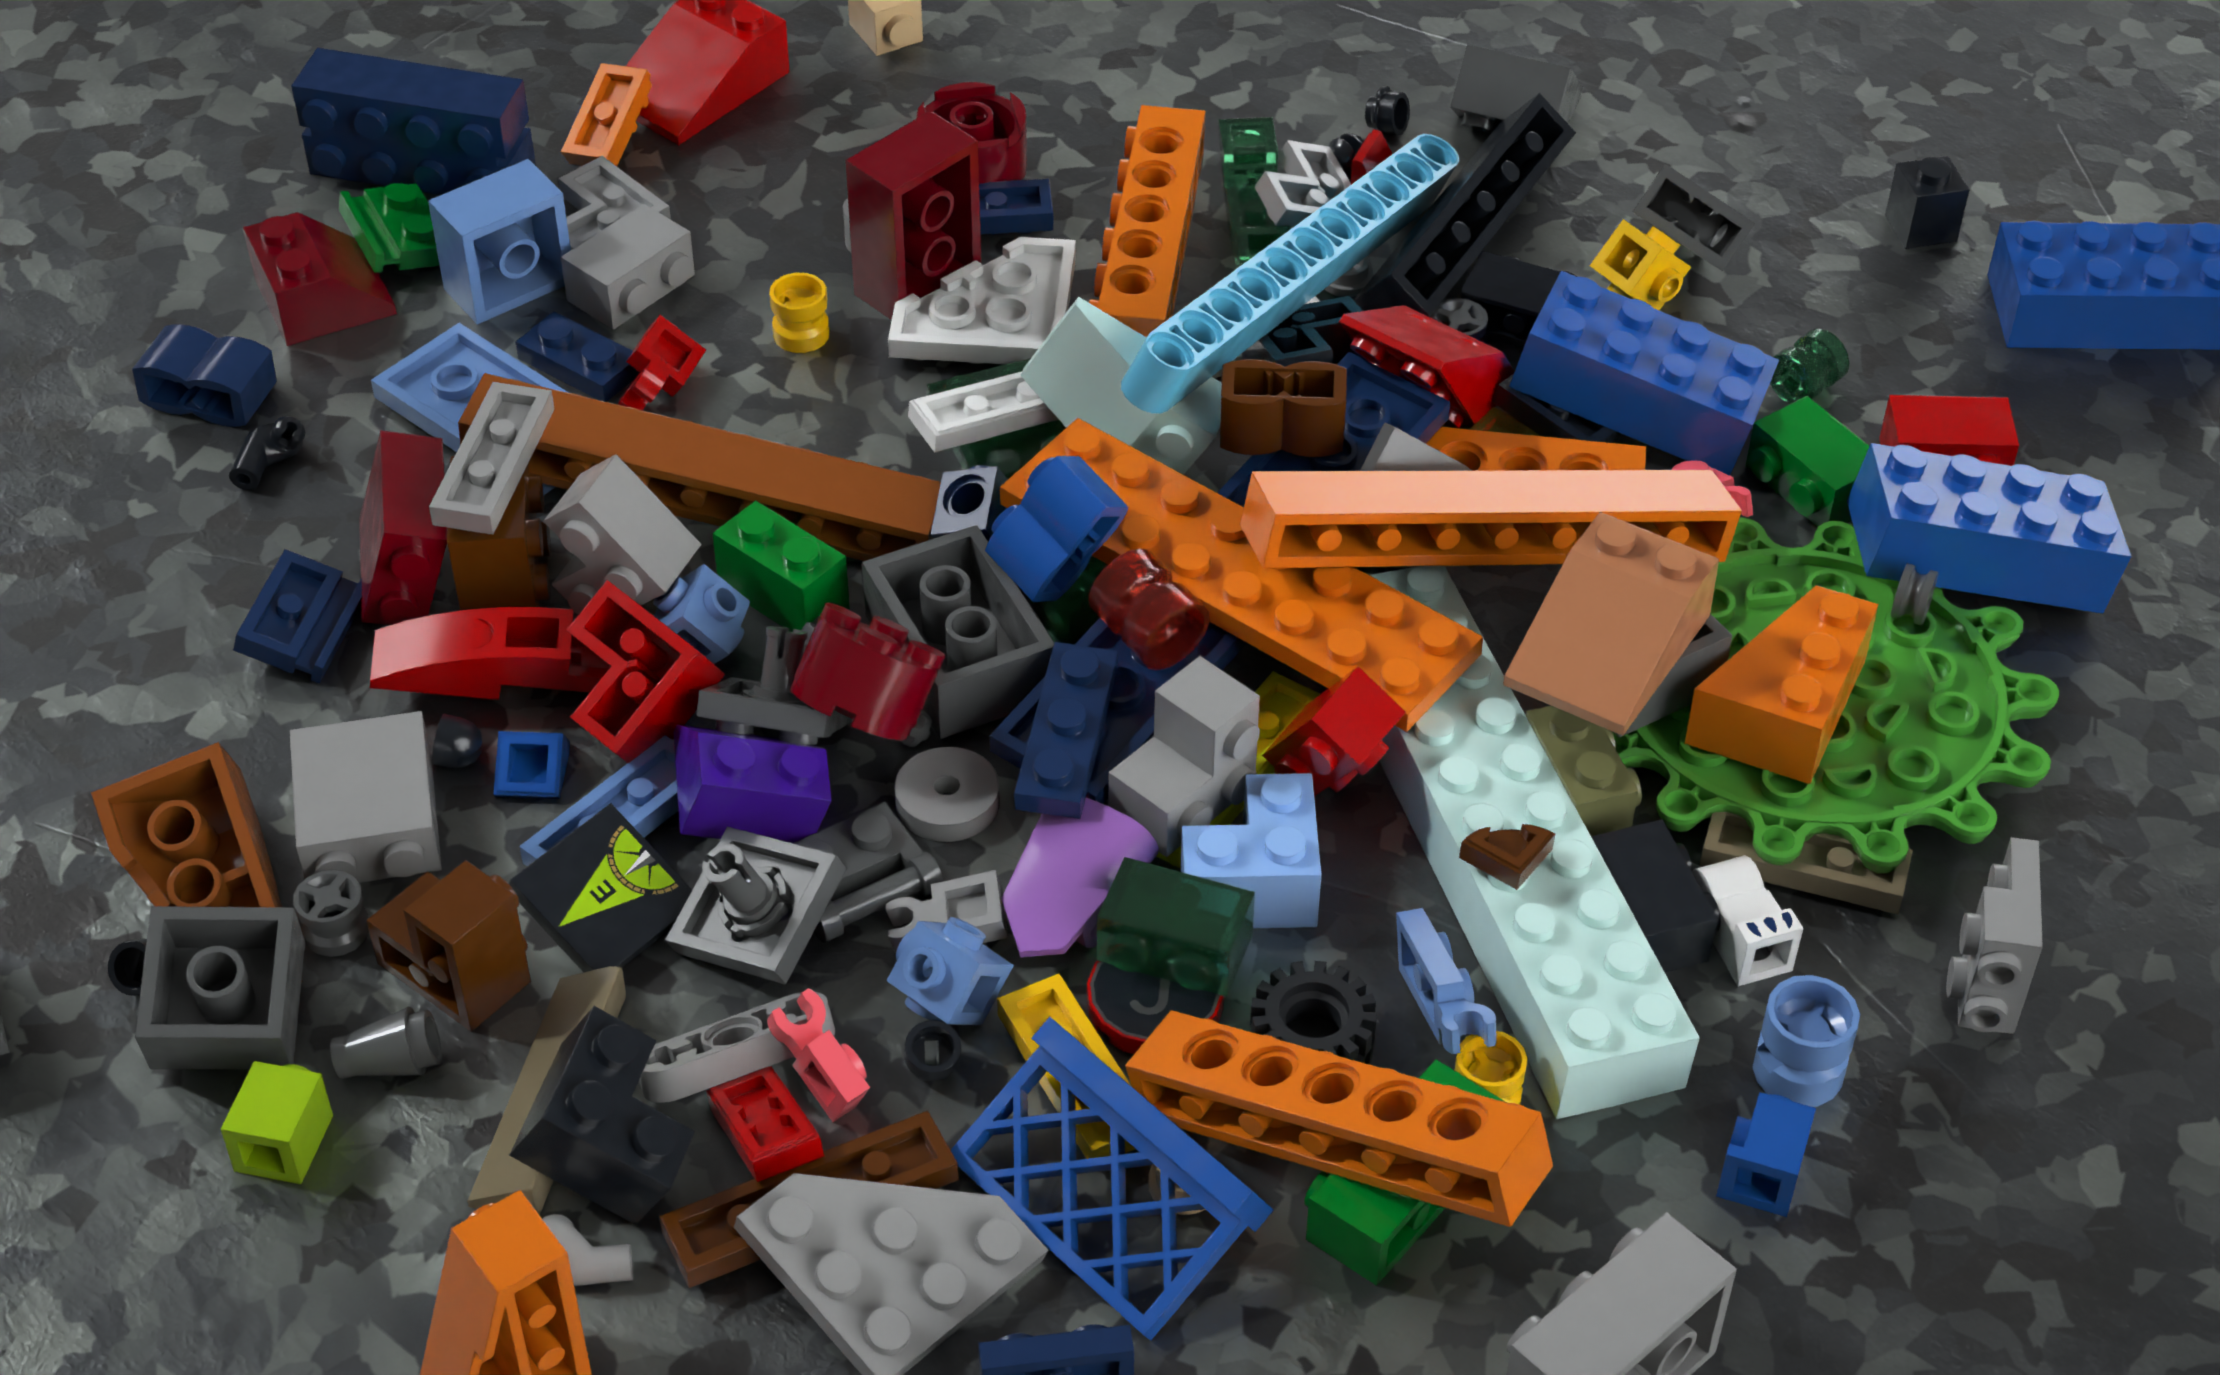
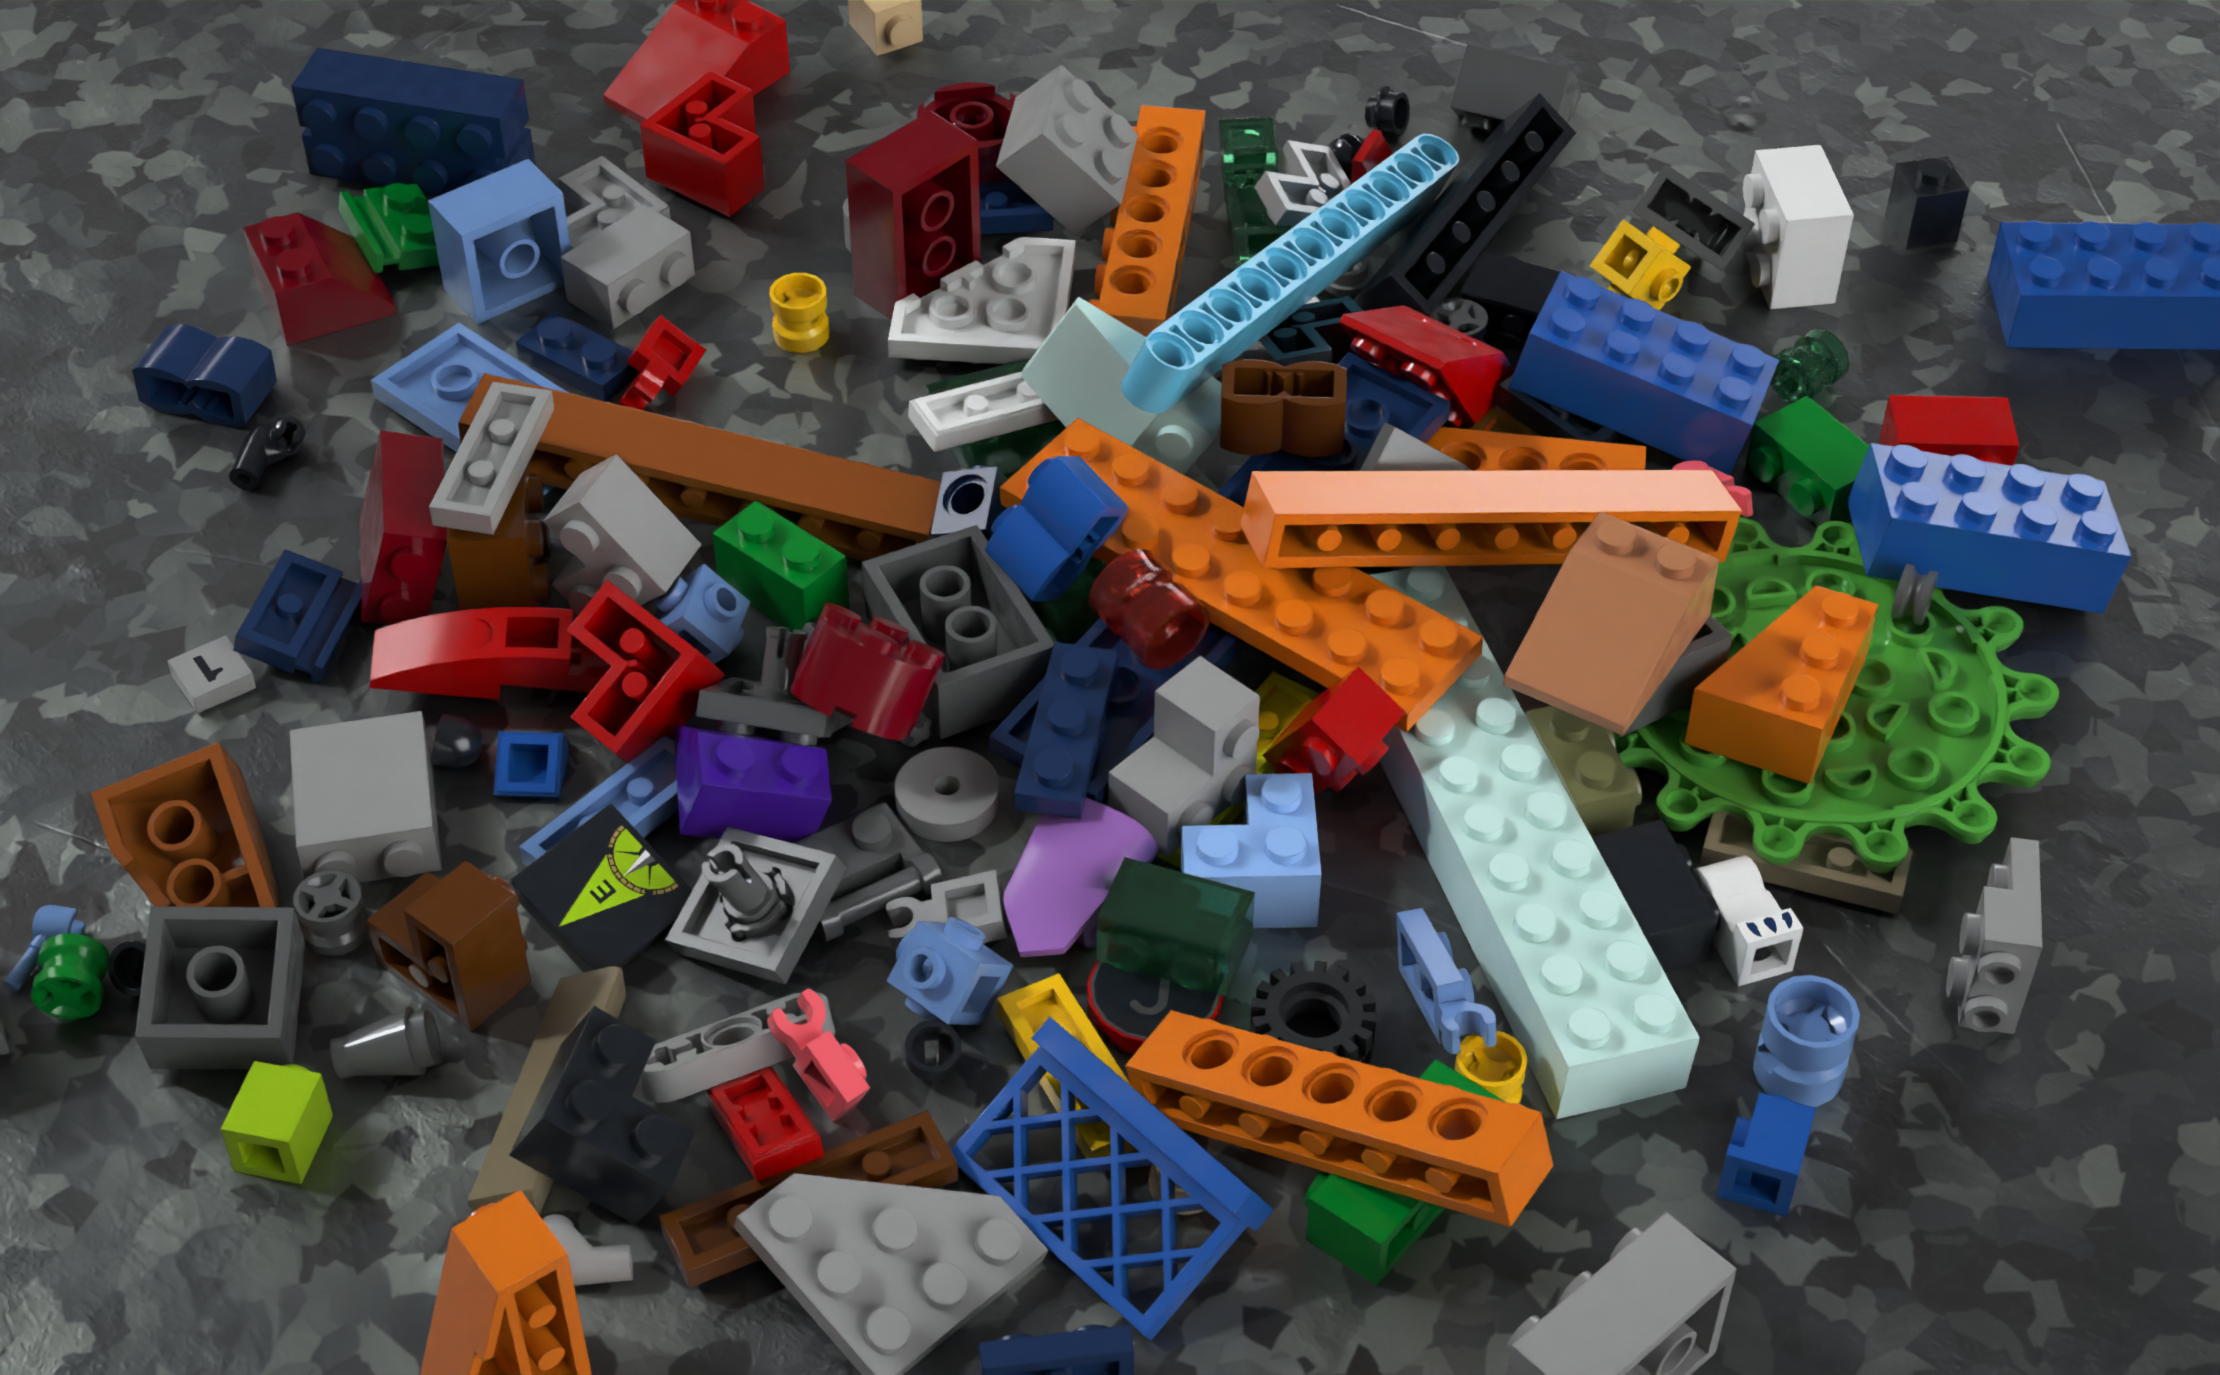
orange plate [561,63,652,166] -> none
reddish brown tile [1459,824,1556,890] -> none
none -> medium blue hand [3,905,85,992]
none -> green wheel [30,933,110,1019]
none -> light grey tile [167,635,256,714]
none -> red brick [640,71,765,217]
none -> light grey brick [996,65,1138,236]
none -> white brick [1738,145,1854,309]

